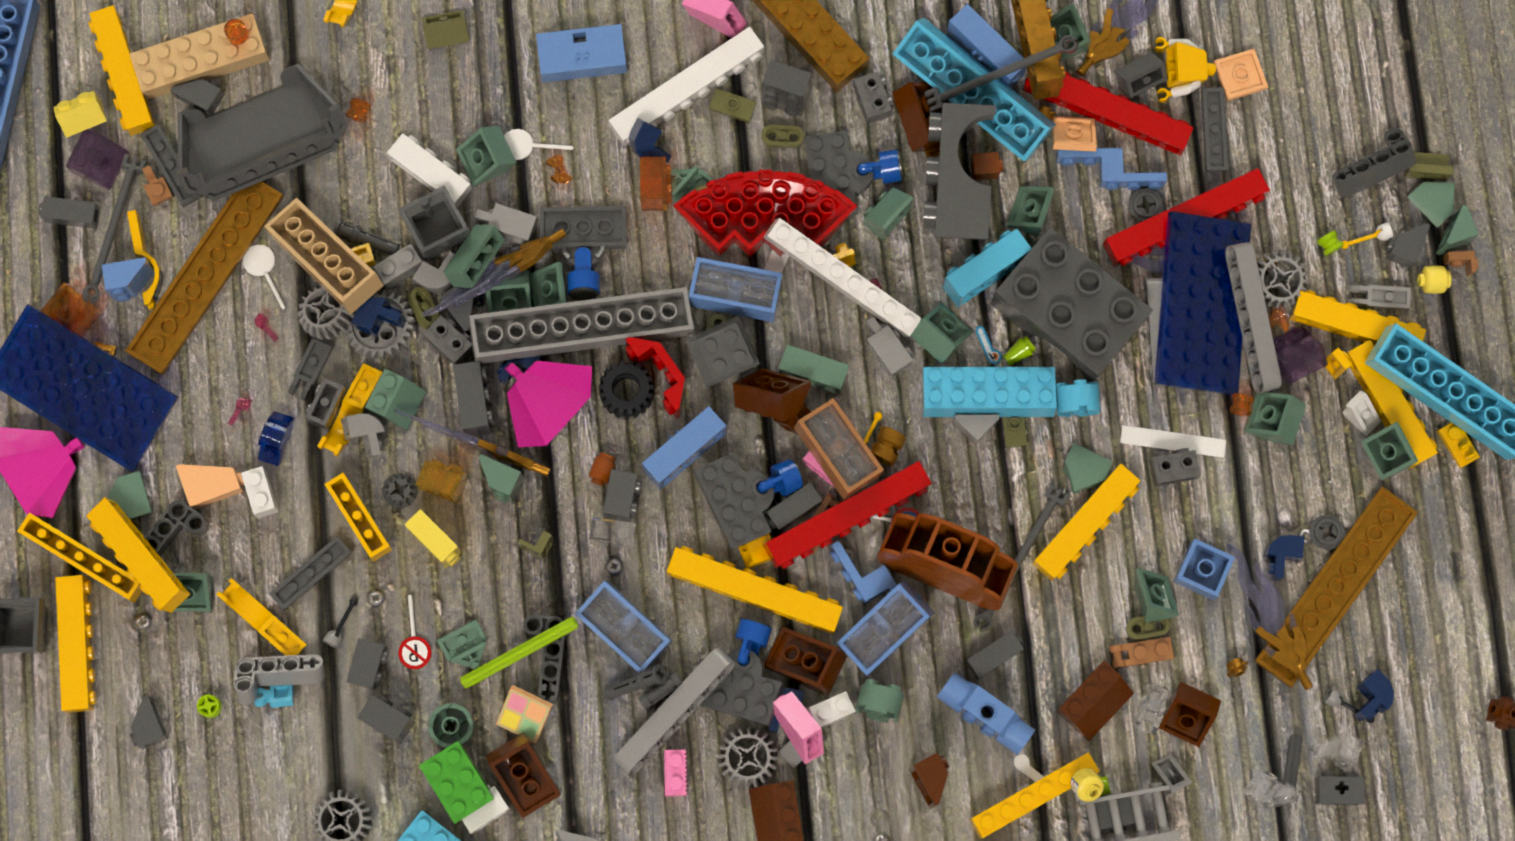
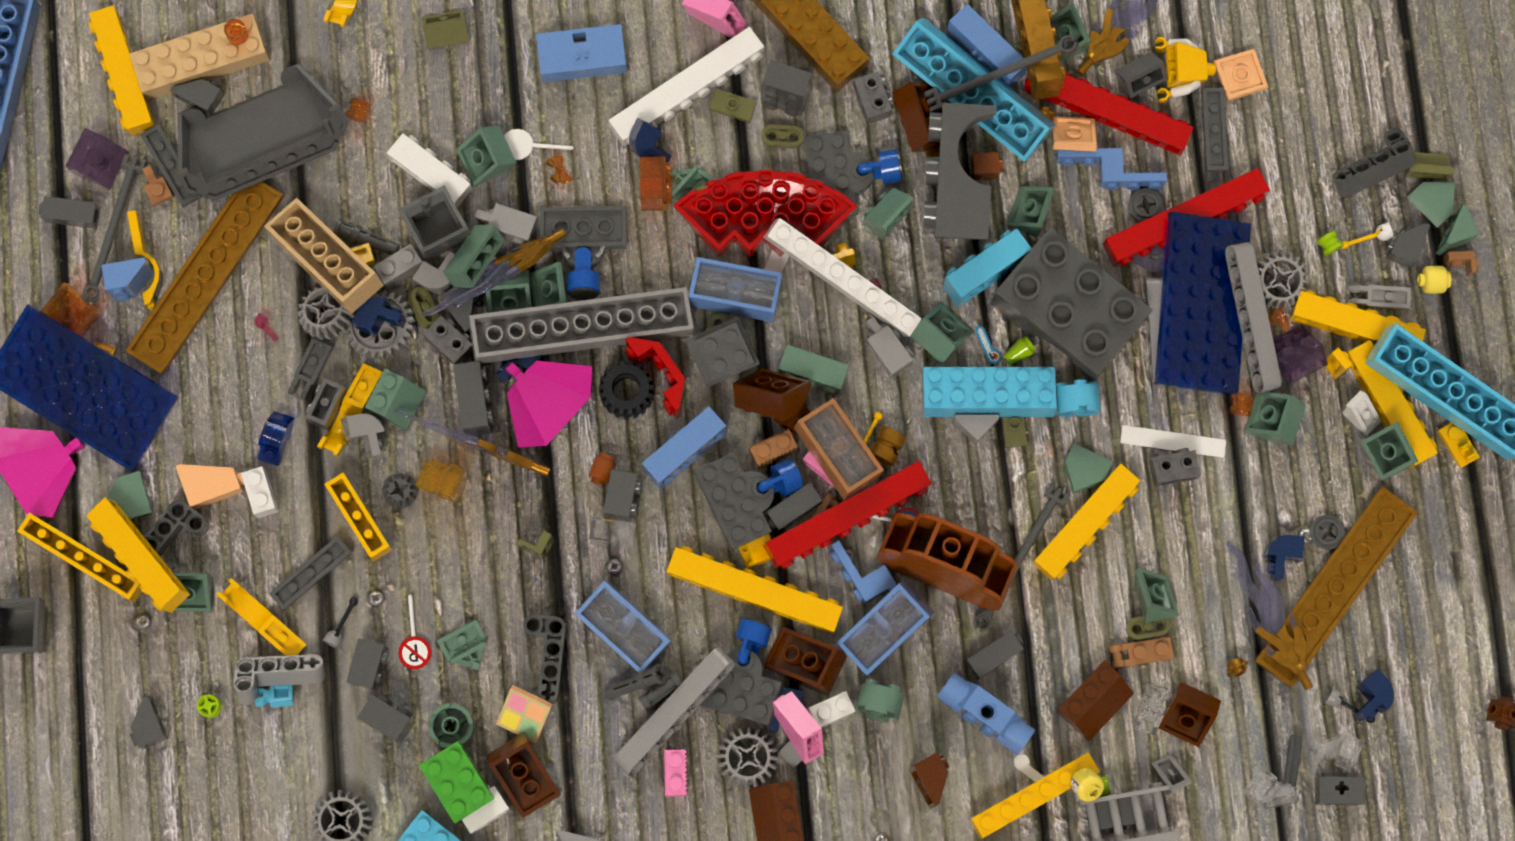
light yellow slope [53,91,107,138] -> none
yellow brick [55,575,97,713] -> none
clear pink hand [228,398,251,426] -> none
white piece [243,245,286,309] -> none
light yellow brick [404,509,462,568] -> none
lime axle [460,617,579,689] -> none
sand green slope [479,454,524,504] -> none
medium blue brick [1173,538,1235,600] -> none
none -> medium nougat brick [749,429,797,470]

